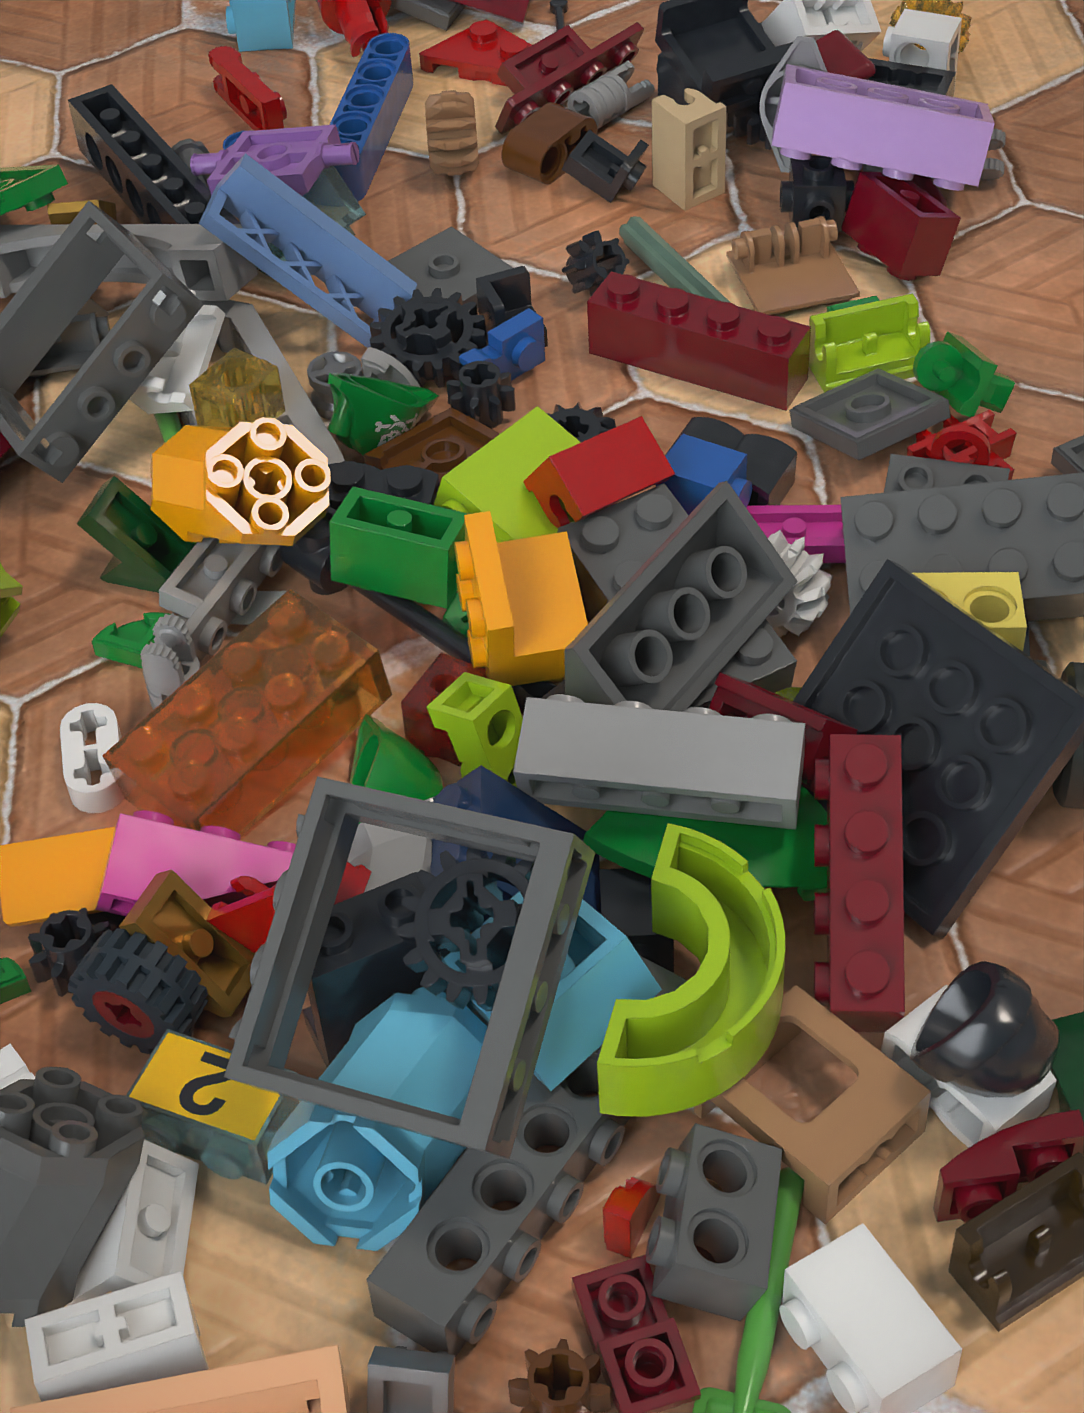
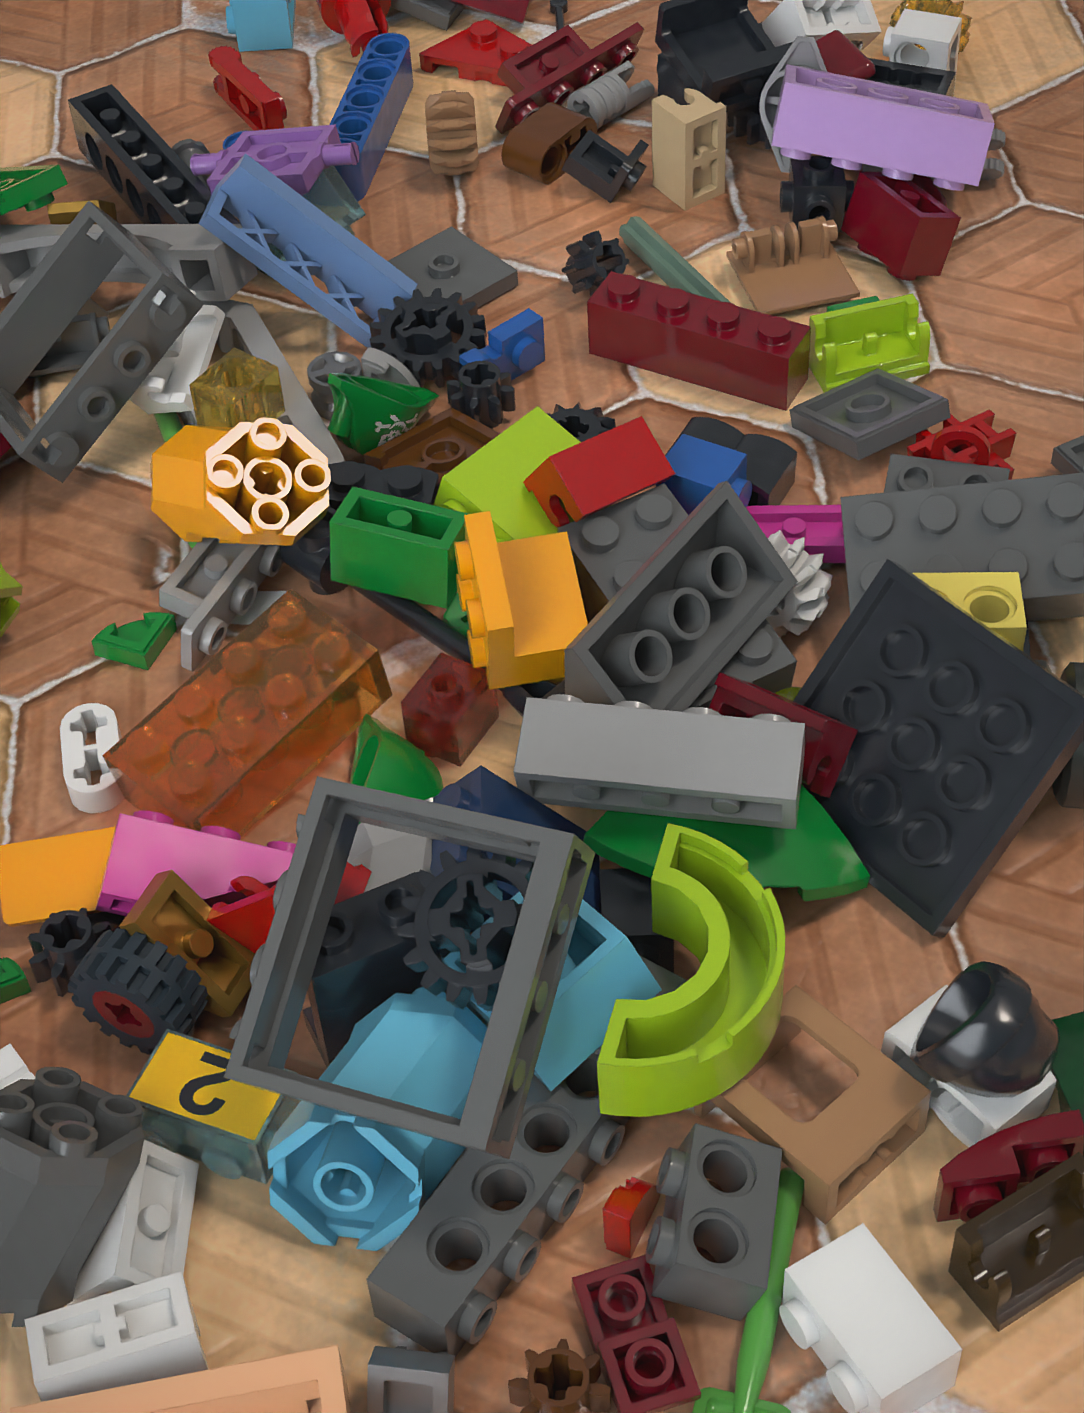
dark green slope [77,476,195,593] -> none
light grey hinge [140,613,210,731] -> none
lime leg [426,672,523,787] -> none
black panel [476,266,548,347] -> none
dark red brick [814,734,905,1033] -> none
green hips [913,331,1015,417] -> none

